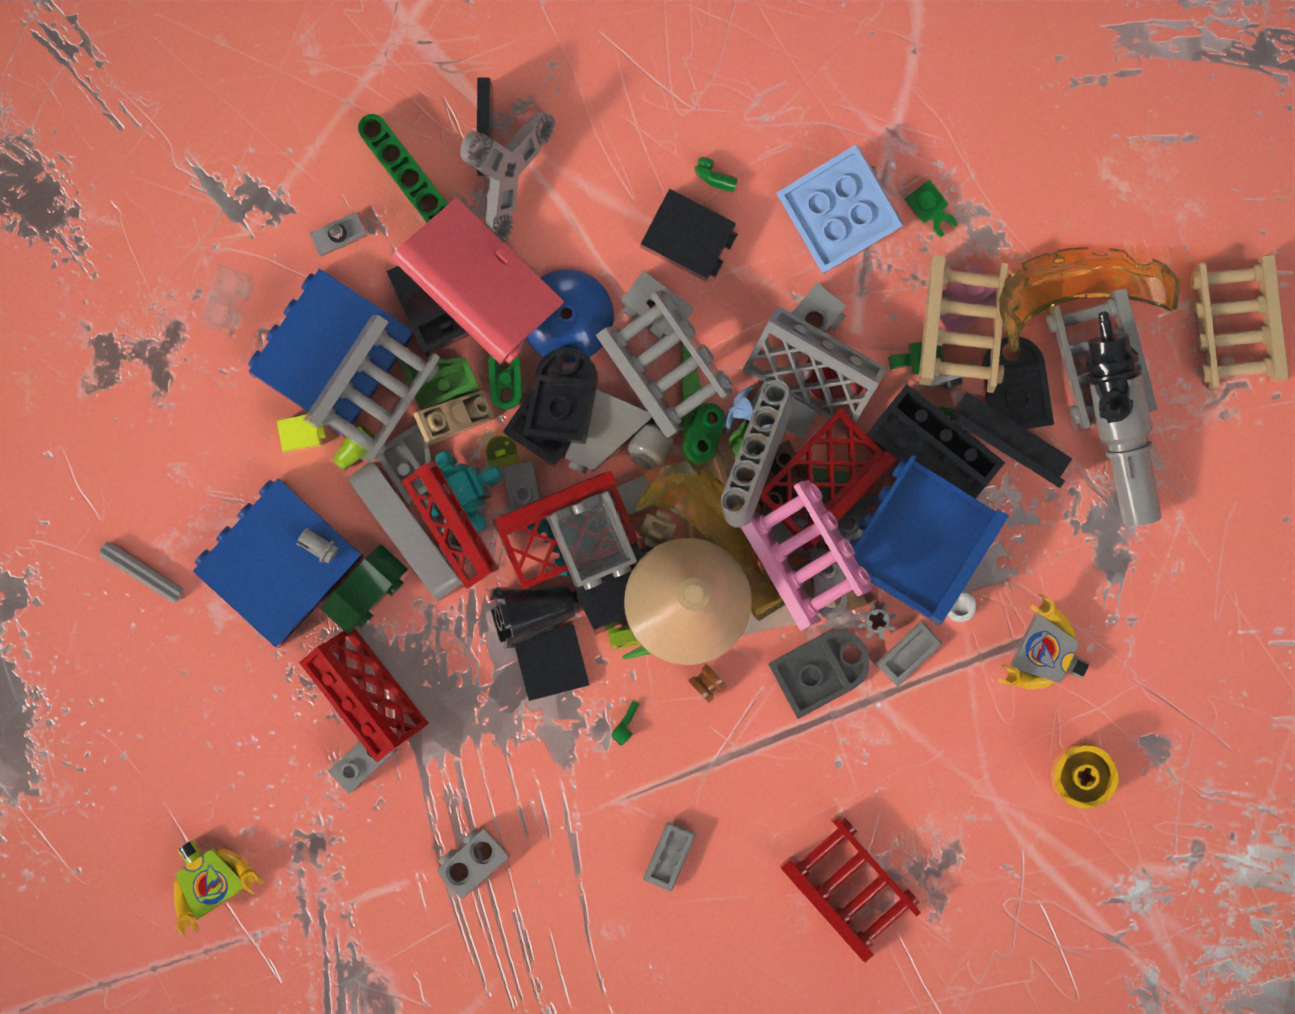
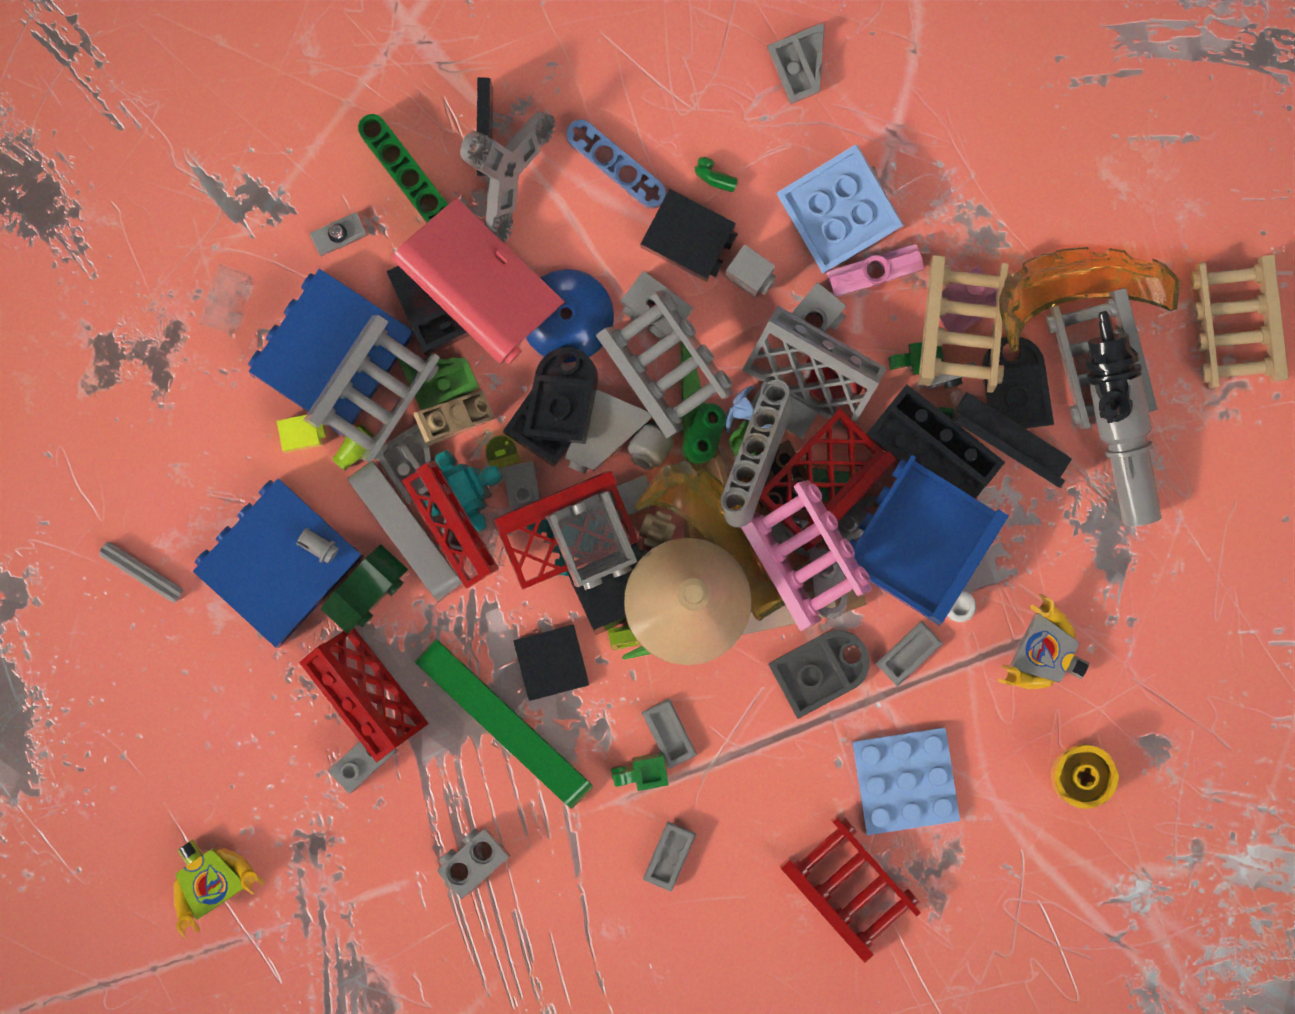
green plate [488,355,522,410] -> none
black cone [489,586,579,649] -> none
green hand [612,701,639,746] -> none
dark orange wheel [688,664,727,703] -> none
light grey gear [858,602,896,640] -> none
green plate [904,179,957,238] -> none
none -> green beam [414,639,594,809]
none -> medium blue beam [566,120,666,209]
none -> green plate [611,752,669,791]
none -> light grey tile [641,699,697,769]
none -> light grey brick [725,244,776,298]
none -> light grey wing [767,23,824,105]
none -> bright pink piece [826,244,924,297]
none -> light blue plate [852,727,960,835]

